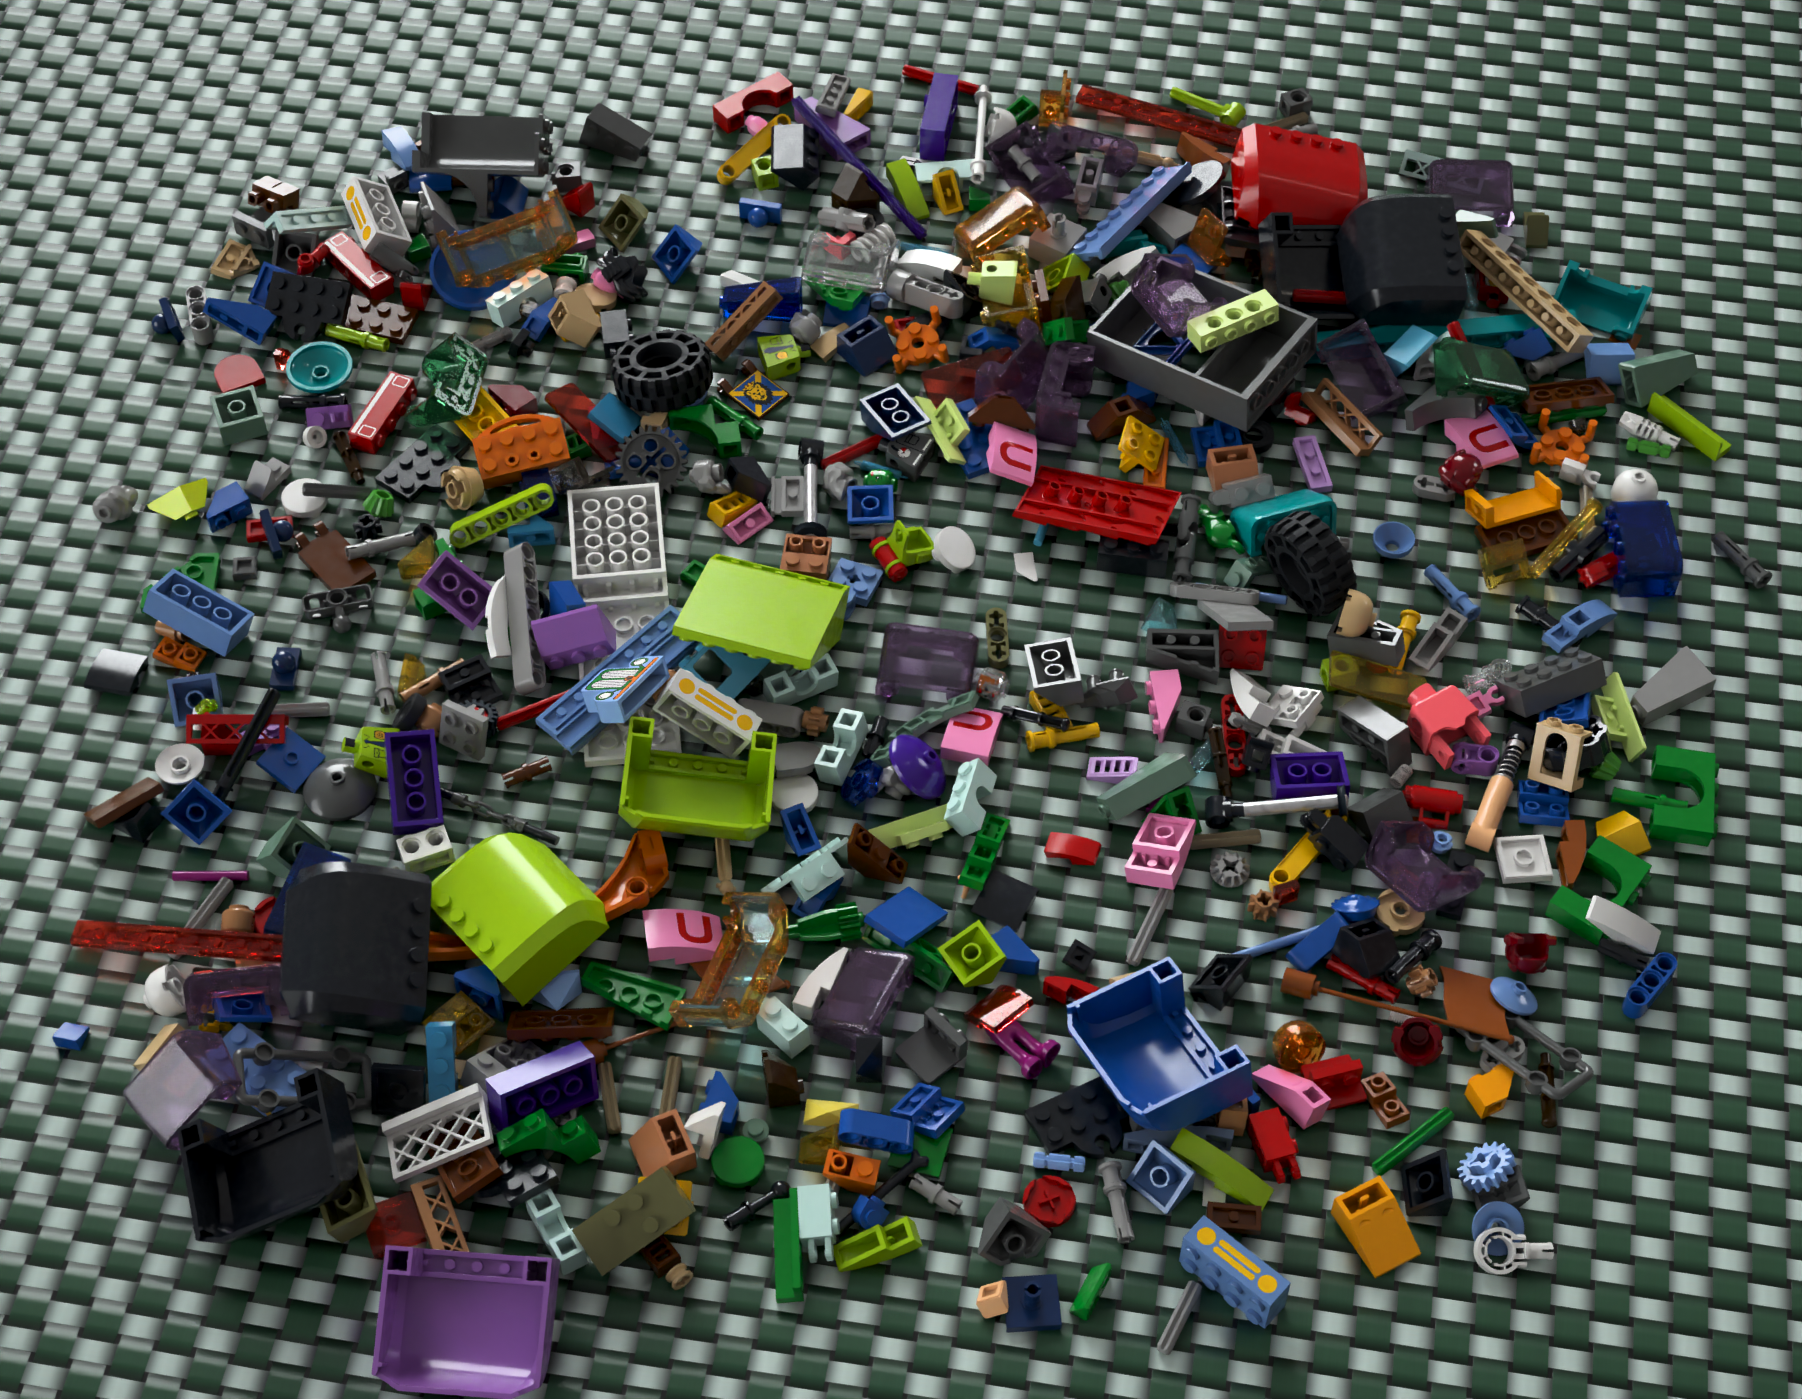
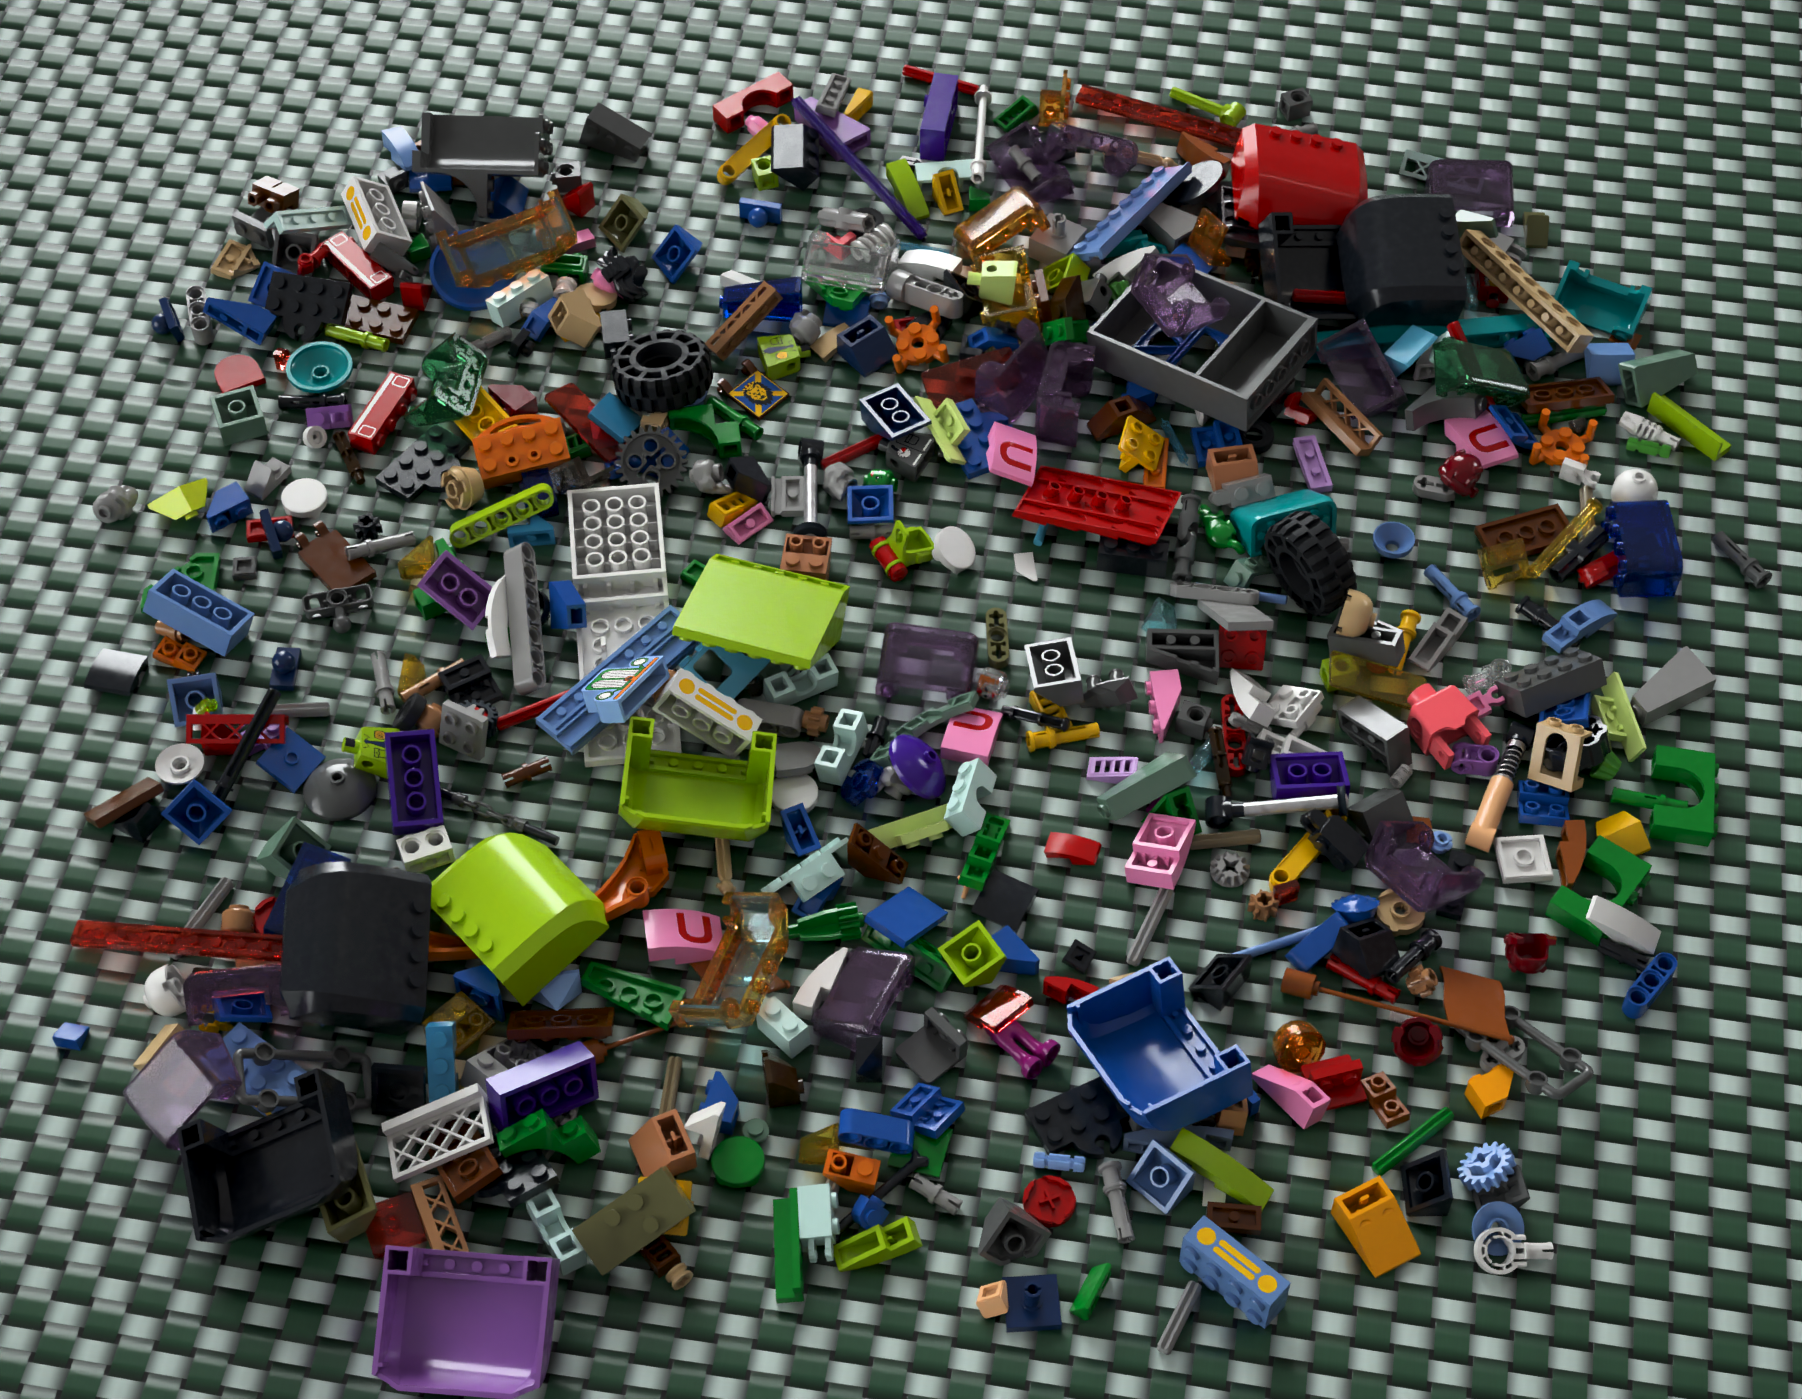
magenta bar [172,871,249,881] -> none
dark grey axle [302,482,370,500] -> none
bright green piece [362,489,394,518] -> none
black tile [413,523,437,546] -> none
medium lavender slope [531,604,616,670] -> none
dark tan axle [597,1062,622,1135] -> none
black pin [723,1180,791,1231] -> none
light yellow slope [803,1099,859,1128] -> none
medium blue plate [827,558,884,621] -> none
dark brown slope [831,162,880,212] -> none
medium azure piece [854,460,908,480] -> none
reddish brown slope [967,394,1036,432] -> none
white cylinder [984,107,1019,150] -> none
light grey hinge [1074,156,1104,215] -> none
yellowish green brick [1187,289,1279,353] -> none
red hinge [1246,1107,1301,1184] -> none
dark tan axle [1265,112,1309,130] -> none
red piece [1402,785,1463,830] -> none
light orange panel [1464,470,1562,529] -> none
medium blue dish [1490,977,1538,1016] -> none
dark brown piece [1538,1052,1558,1128] -> none

